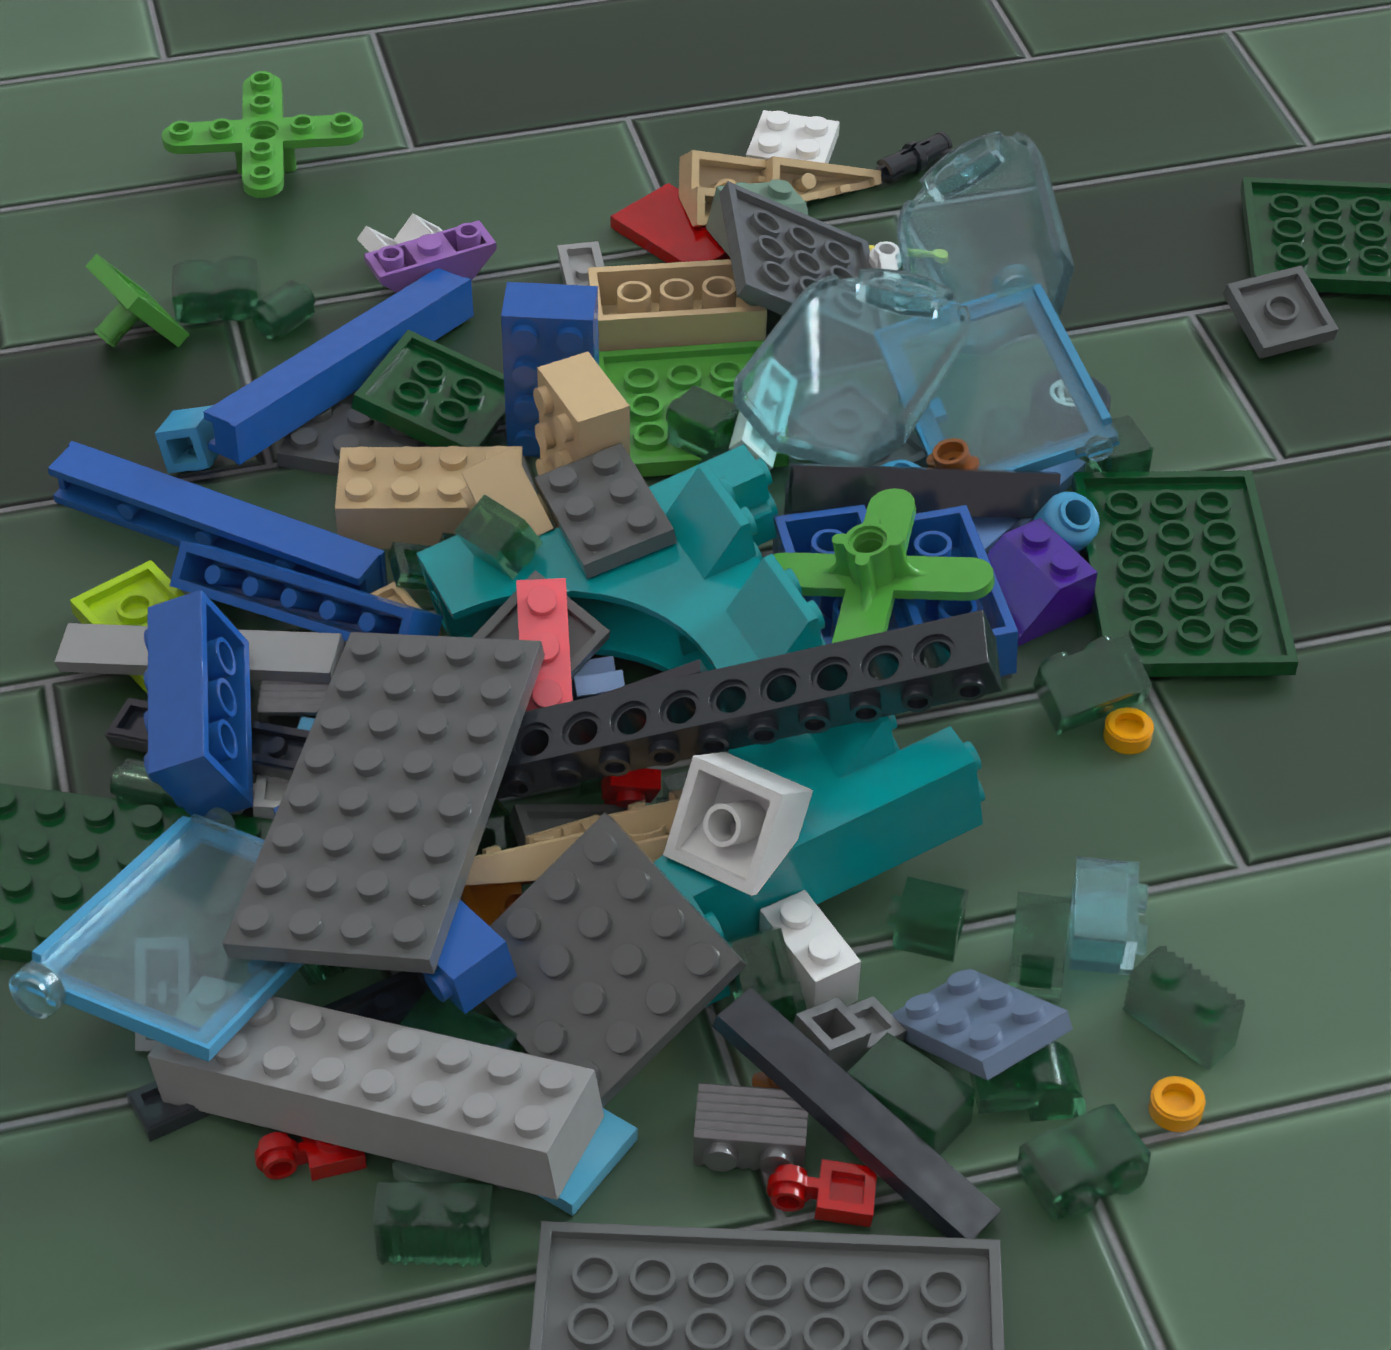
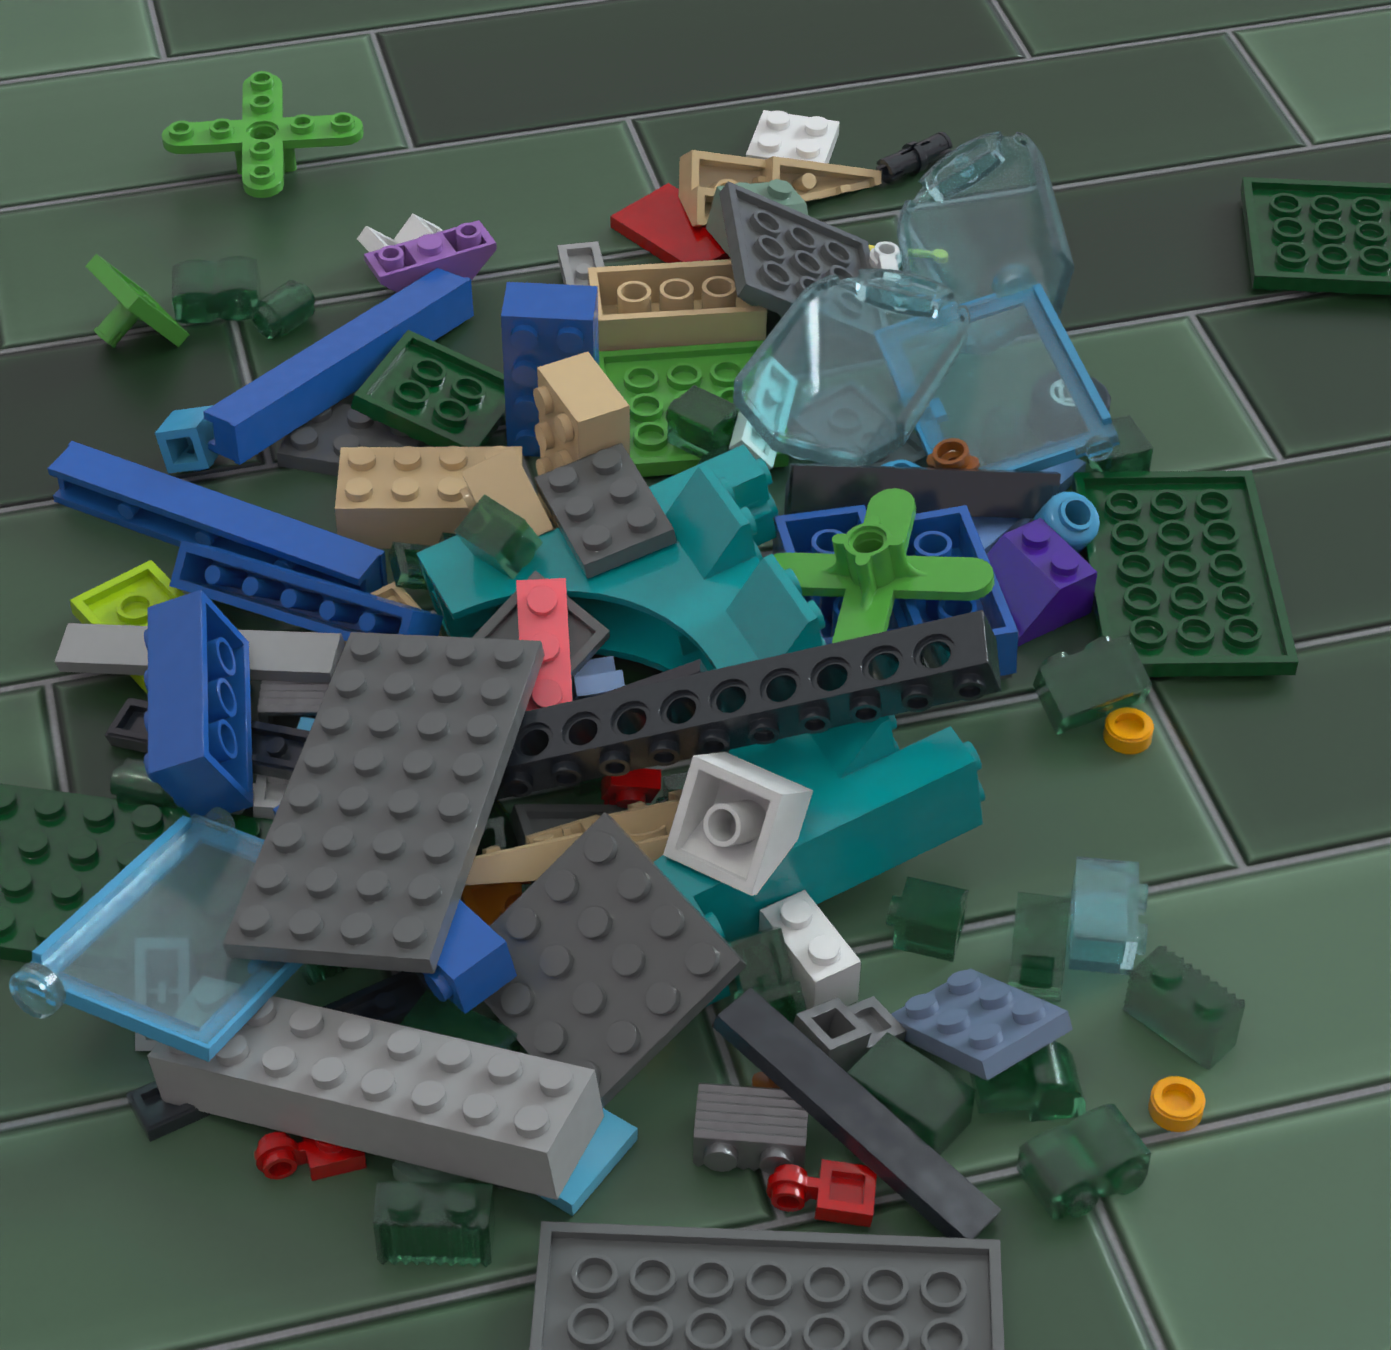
dark grey plate [1223,266,1339,359] -> none

